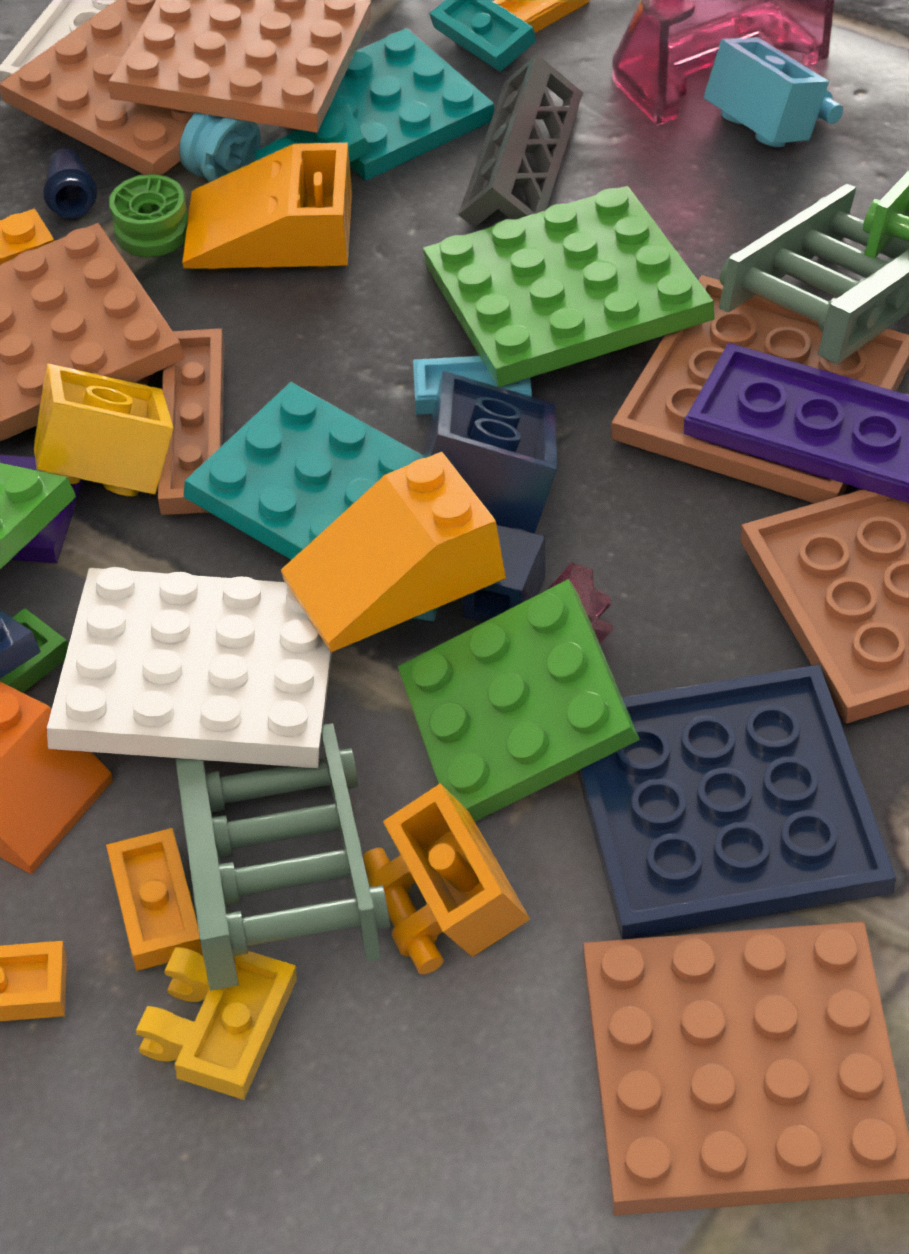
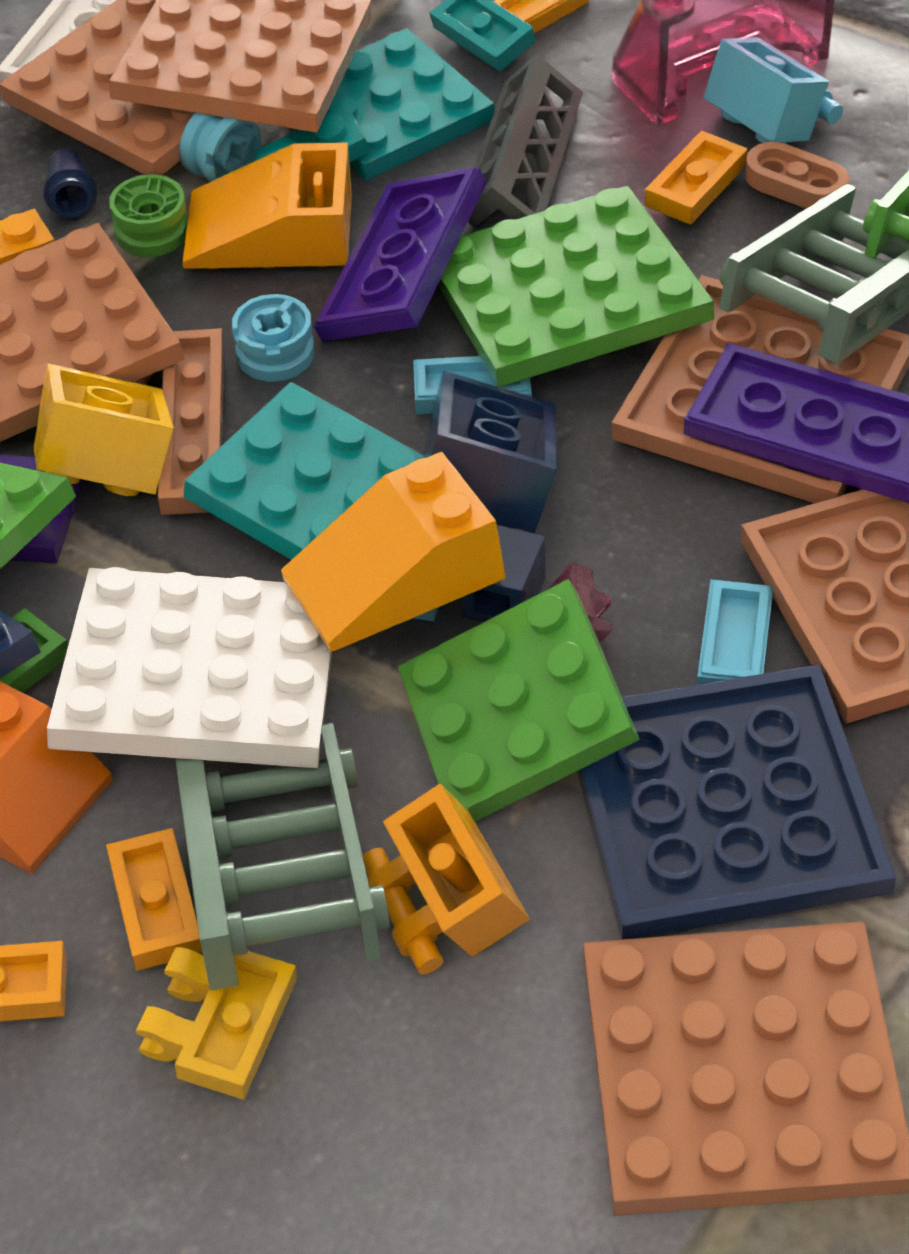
none -> medium azure wheel [232,294,315,382]
none -> dark purple tile [313,167,487,341]
none -> light orange plate [645,130,748,225]
none -> medium azure tile [697,579,773,685]
none -> nougat plate [745,142,849,209]

